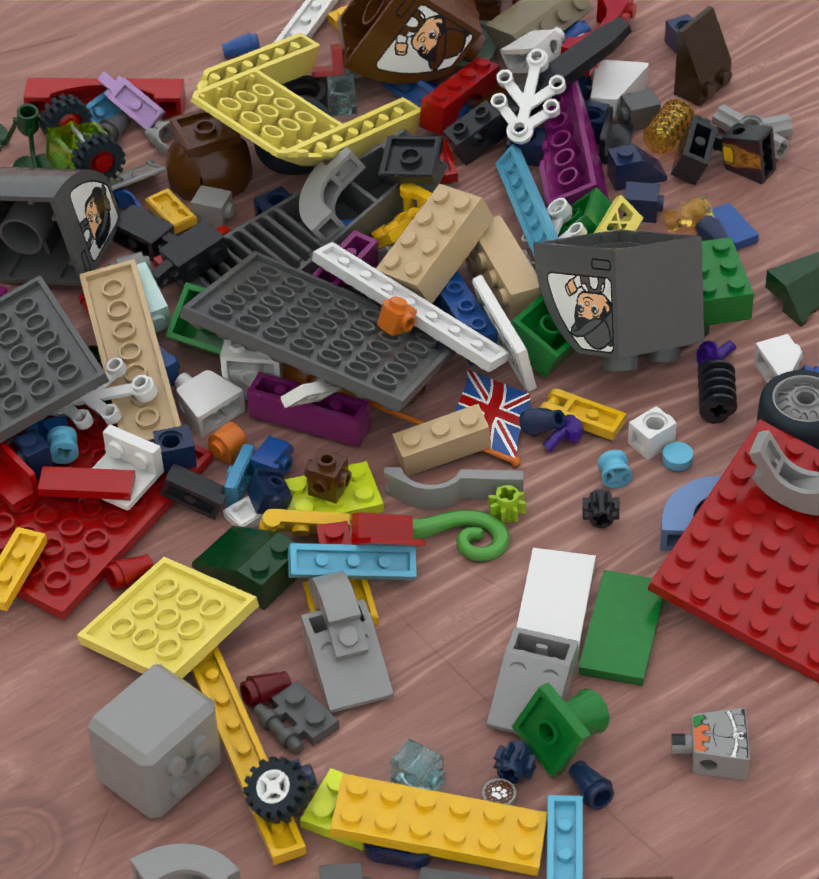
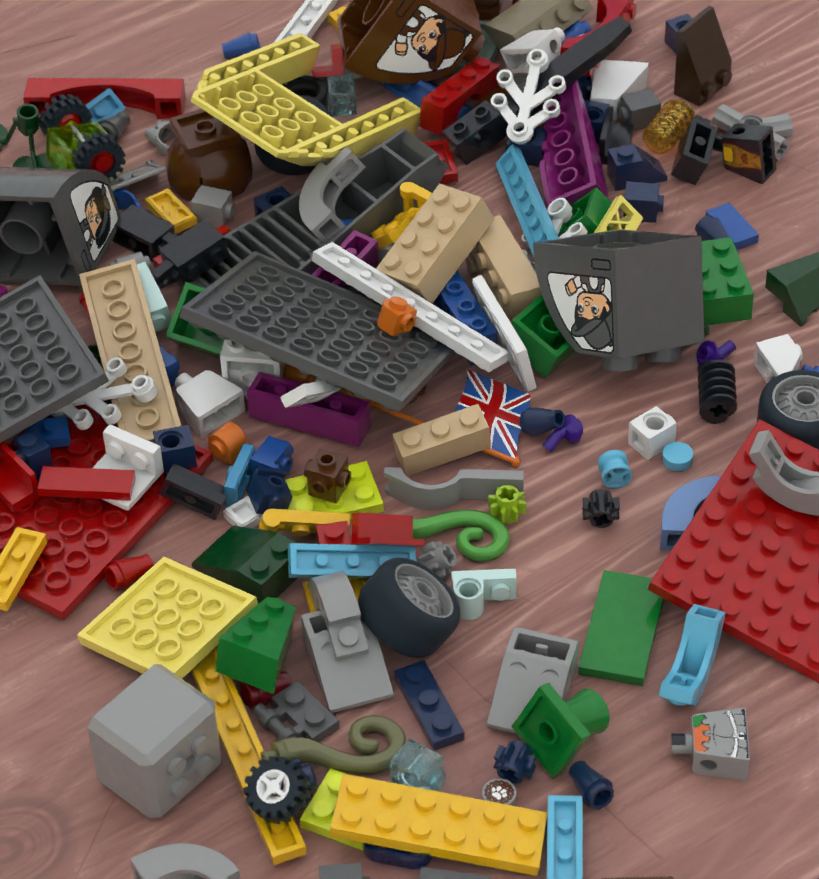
medium azure wheel [47,426,79,464] -> none
lavender hinge [98,71,166,130] -> none
black plate [378,135,443,184] -> none
white tile [516,548,596,655] -> none
yellow plate [539,388,627,441] -> none
clear yellow plate [663,195,714,231] -> none
none -> green wedge [215,596,296,694]
none -> olive plant [261,715,406,774]
none -> black wheel [358,558,460,658]
none -> dark blue plate [394,660,464,751]
none -> light grey gear [417,540,457,580]
none -> light aqua plate [451,569,517,620]
none -> medium azure arch [659,604,726,706]

